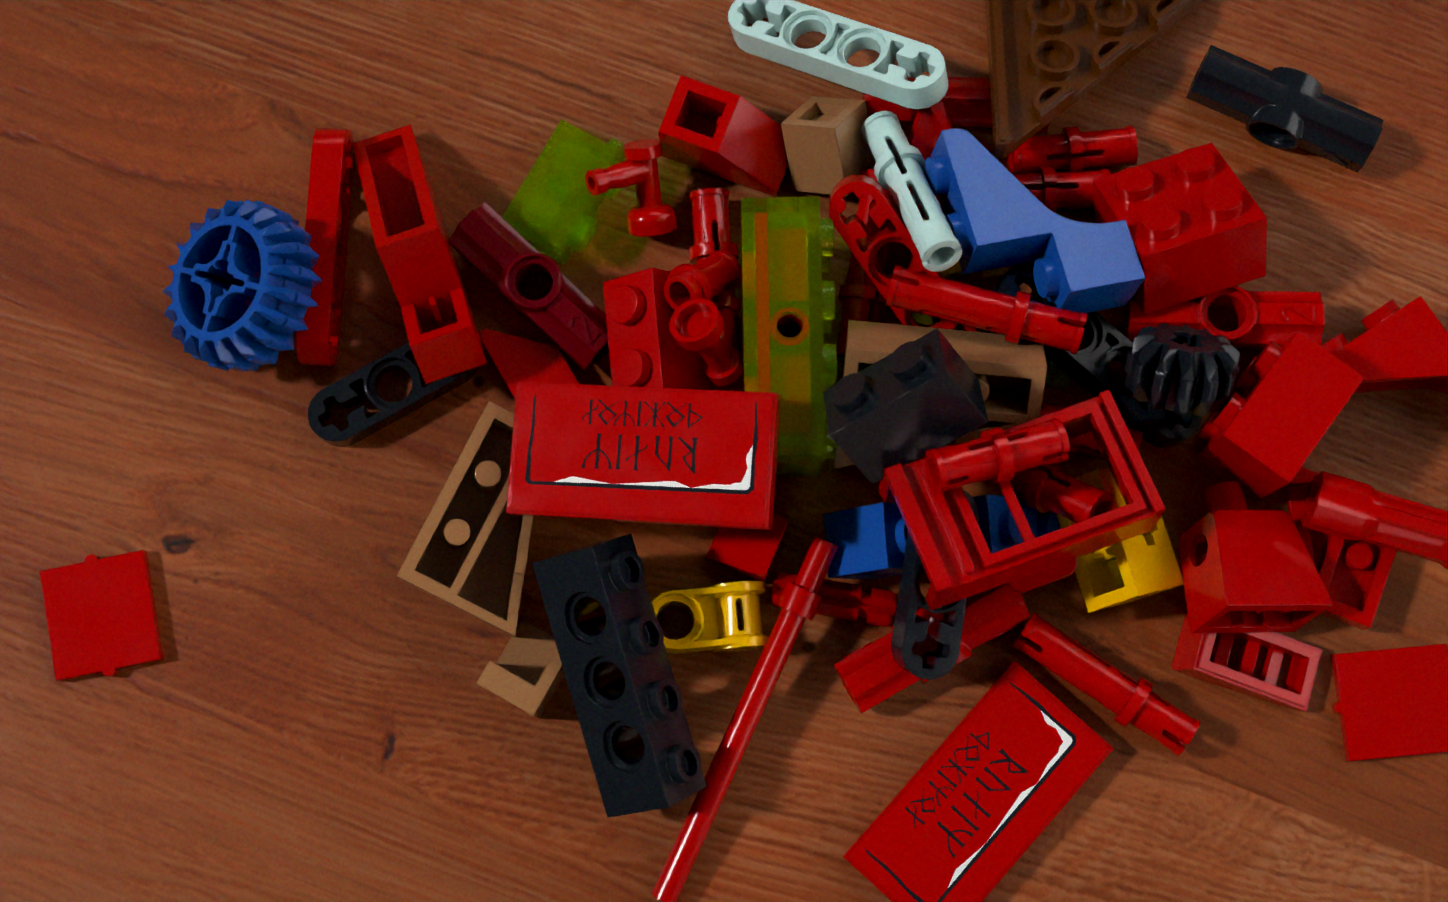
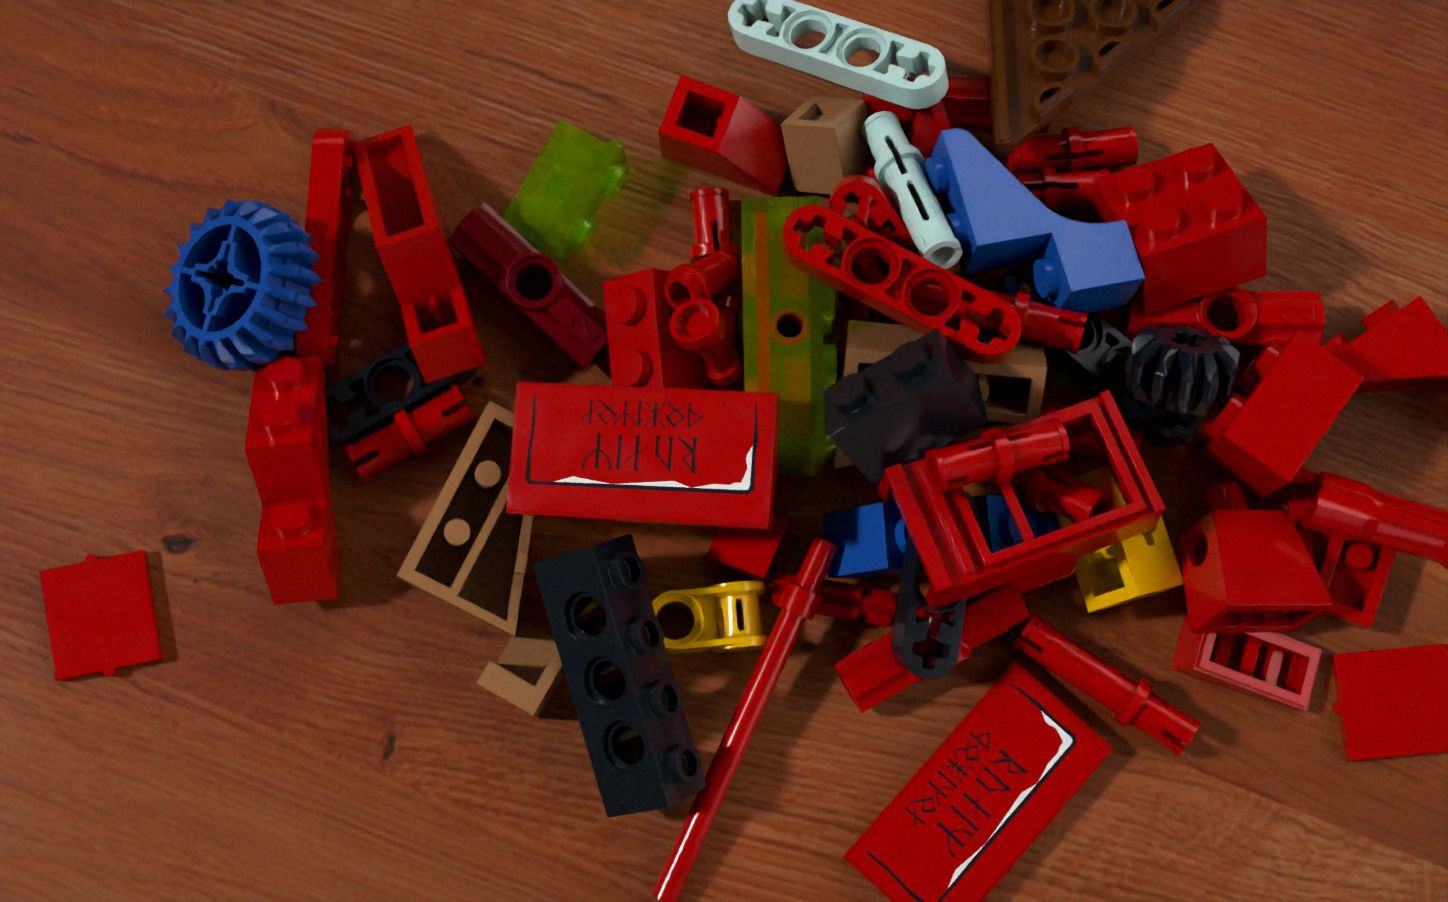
red tile [478,329,579,399] -> none
red piece [585,139,678,237] -> none
black piece [1186,45,1384,173] -> none
none -> red arch [244,355,342,605]
none -> red pin [345,384,477,482]
none -> red beam [782,204,1022,365]

